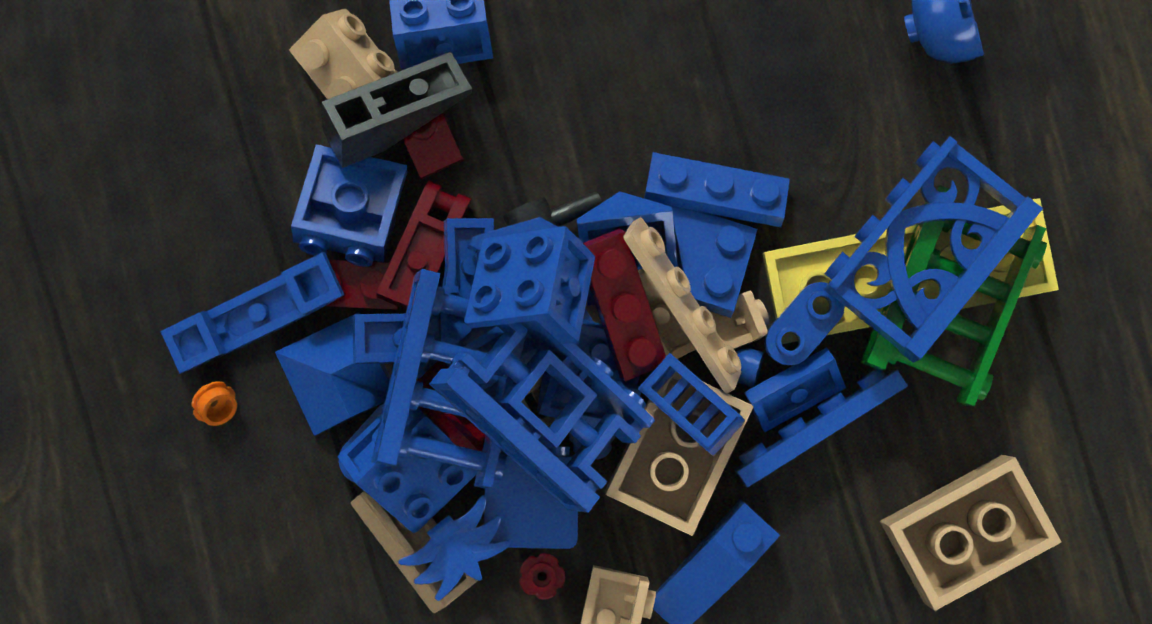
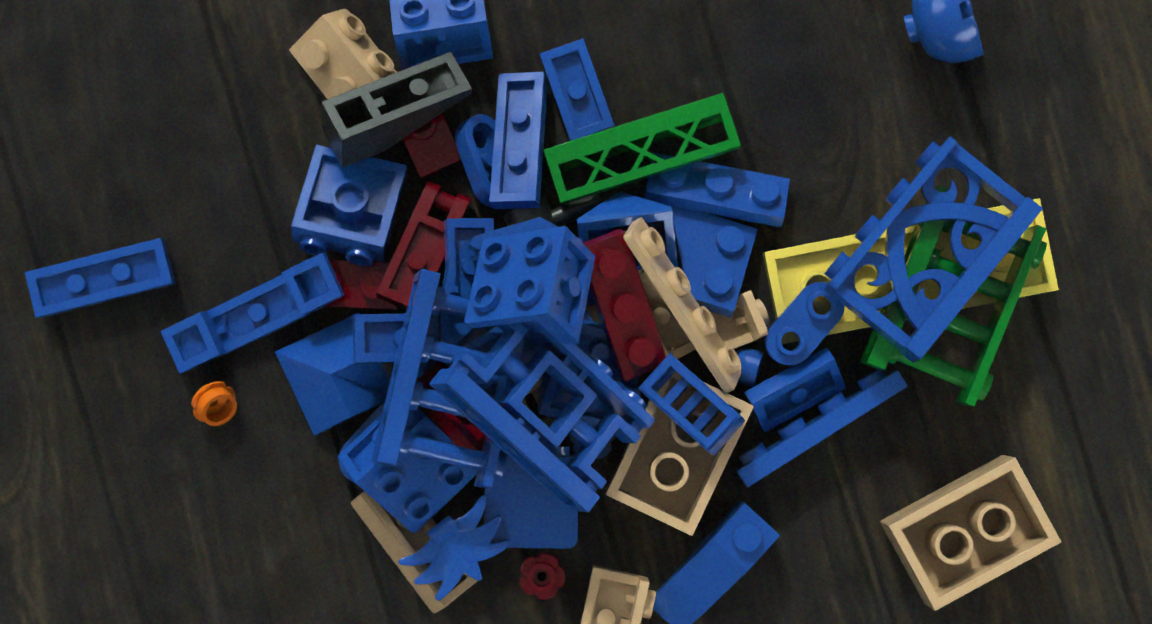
none -> blue plate [24,238,176,318]
none -> blue plate [455,114,495,208]
none -> plate [489,72,548,209]
none -> blue plate [539,38,615,141]
none -> green fence [543,93,741,205]

